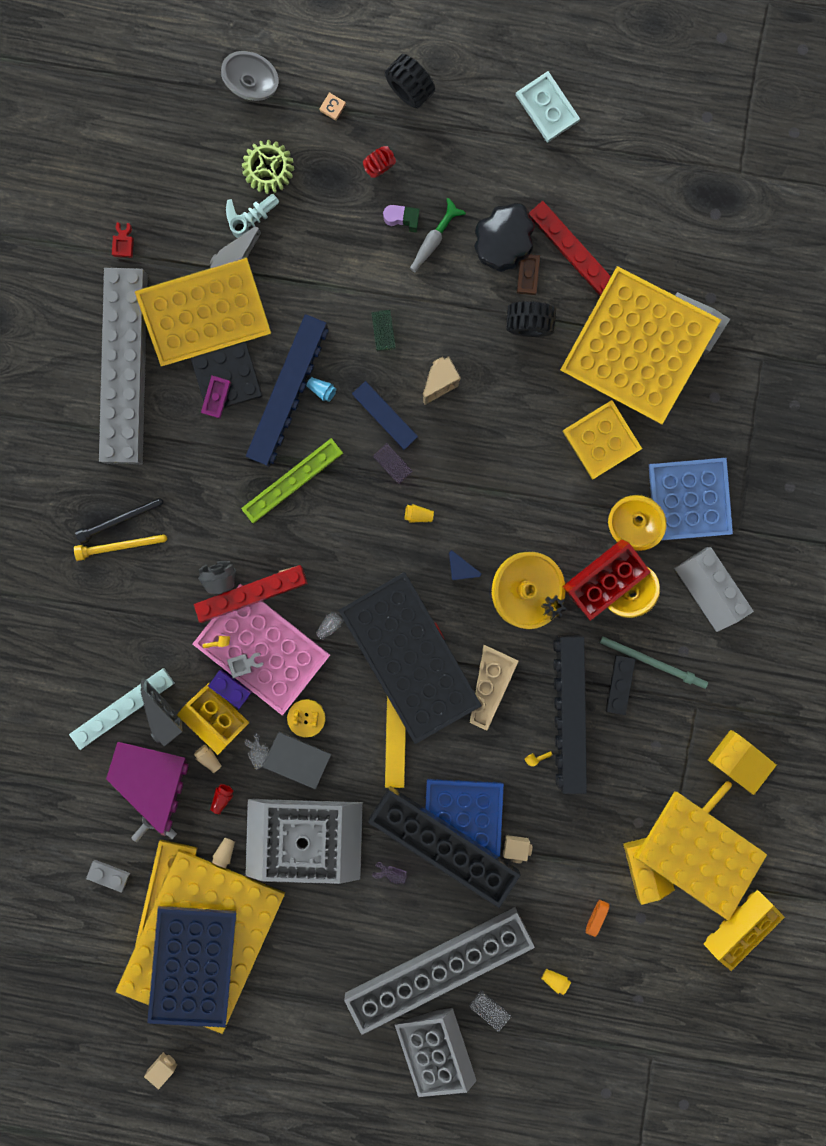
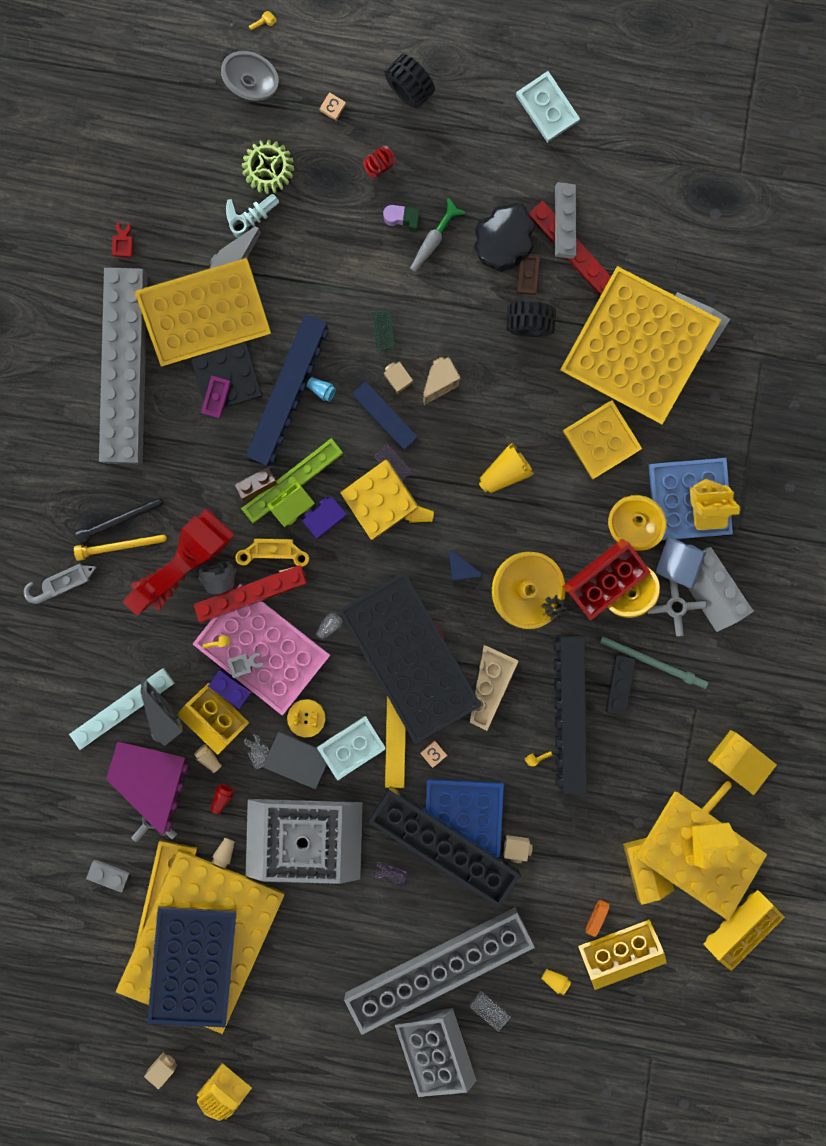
none -> light grey plate [24,563,96,604]
none -> red piece [123,509,235,616]
none -> yellow piece [197,1063,252,1121]
none -> plate [235,467,278,502]
none -> yellow plate [235,539,309,567]
none -> yellow hand [249,11,277,31]
none -> lime brick [267,481,315,527]
none -> dark purple brick [302,497,347,539]
none -> light aqua plate [317,716,386,781]
none -> yellow plate [340,460,419,540]
none -> tan brick [384,362,413,394]
none -> light nougat tile [420,740,447,768]
none -> yellow cone [479,443,534,493]
none -> light grey plate [555,182,576,259]
none -> yellow slope [578,919,667,990]
none -> light grey bar [648,580,706,636]
none -> sand blue slope [656,537,706,588]
none -> yellow piece [690,479,740,530]
none -> yellow slope [692,823,741,869]

